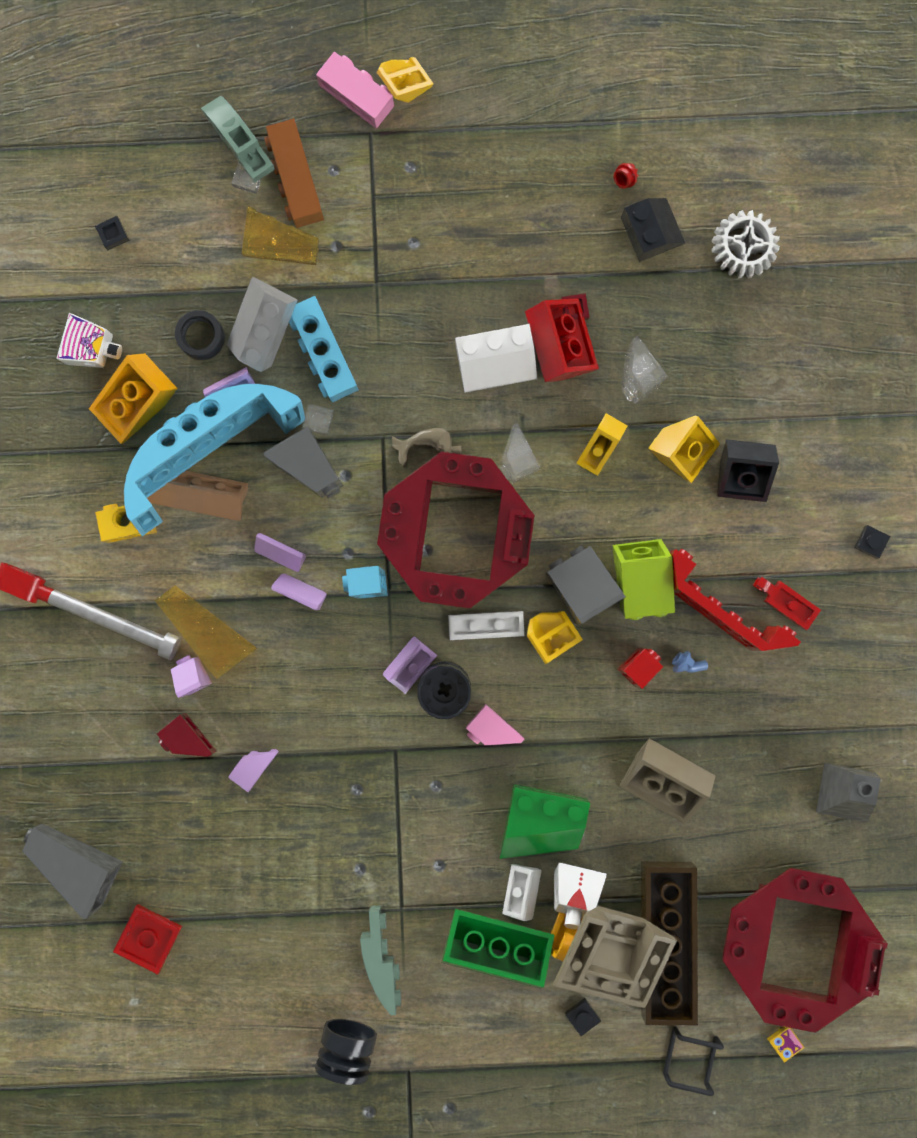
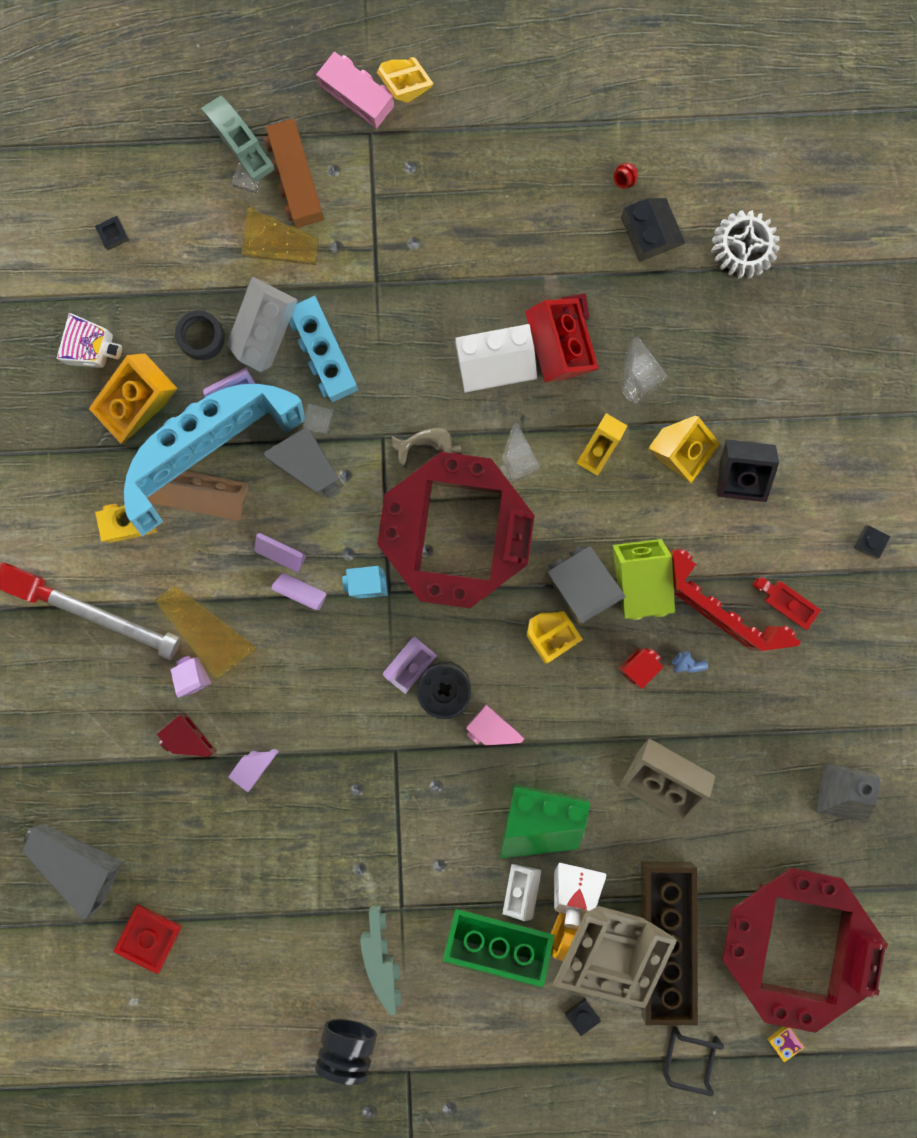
white tile [448,611,525,640] -> none

